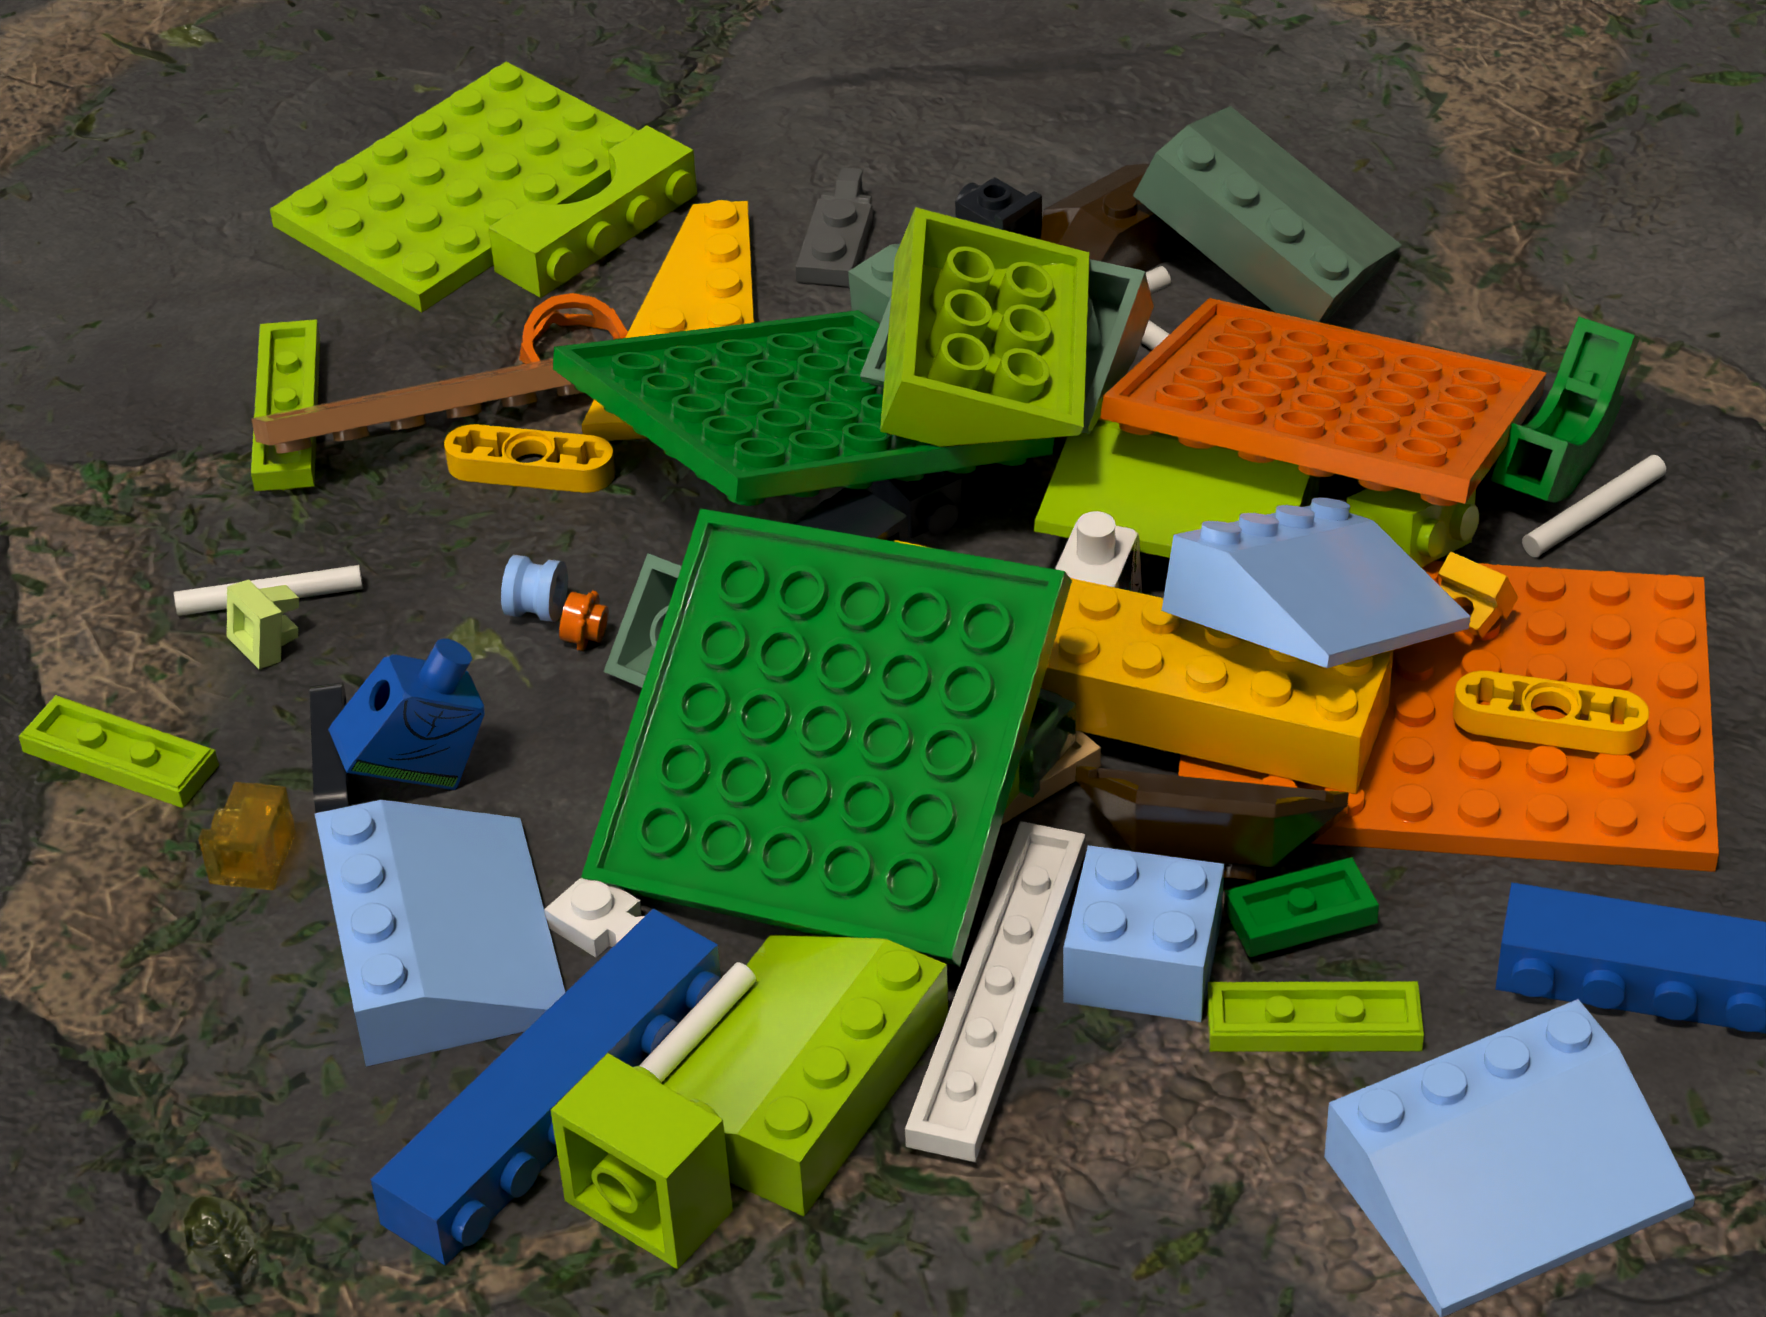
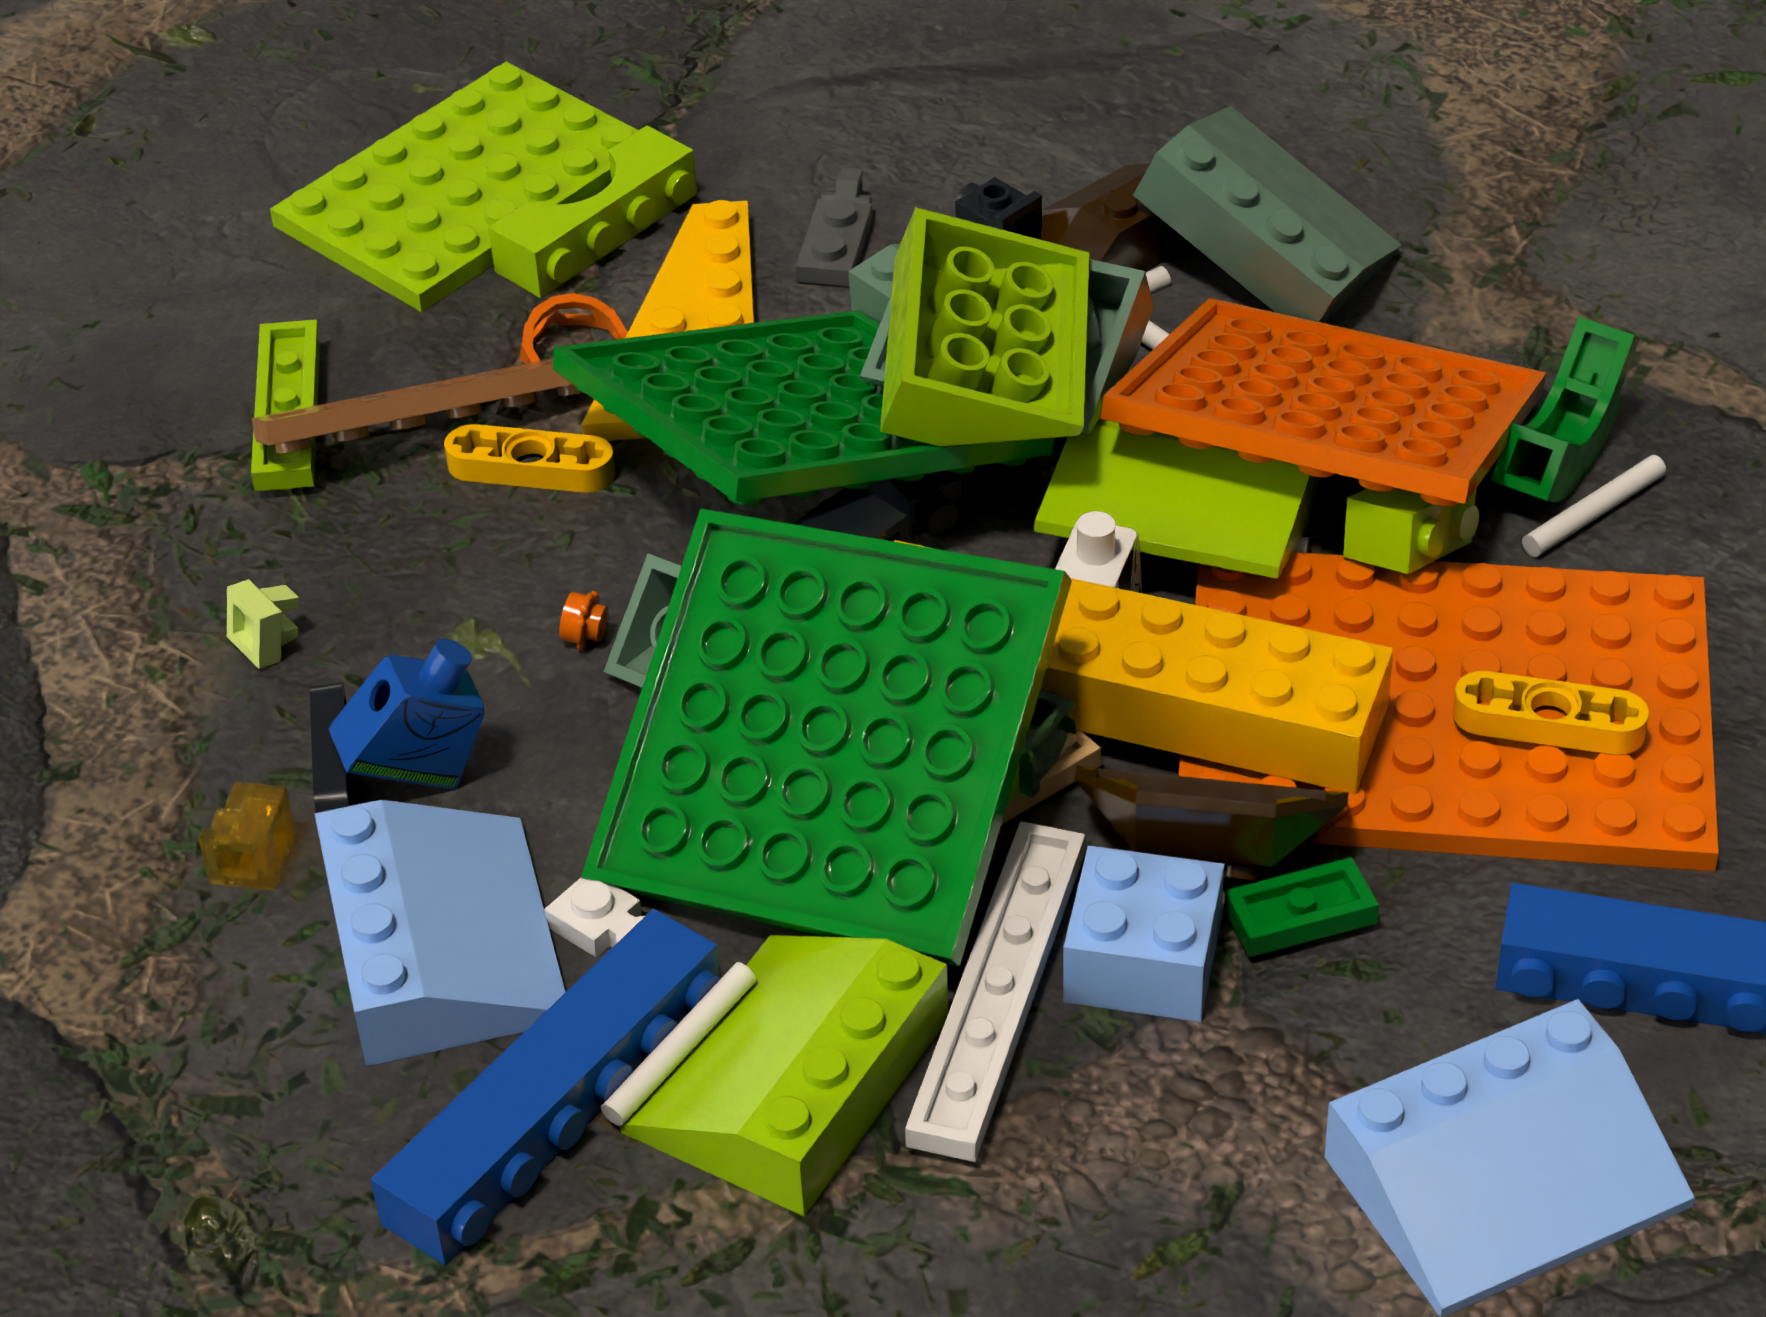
lime tile [18,695,219,808] -> none
white bar [174,565,363,616] -> none
light blue wheel [501,555,568,622] -> none
lime brick [550,1053,733,1269] -> none
light blue slope [1161,498,1471,668] -> none
lime tile [1207,981,1424,1052] -> none
yellow tile [1438,551,1518,638] -> none

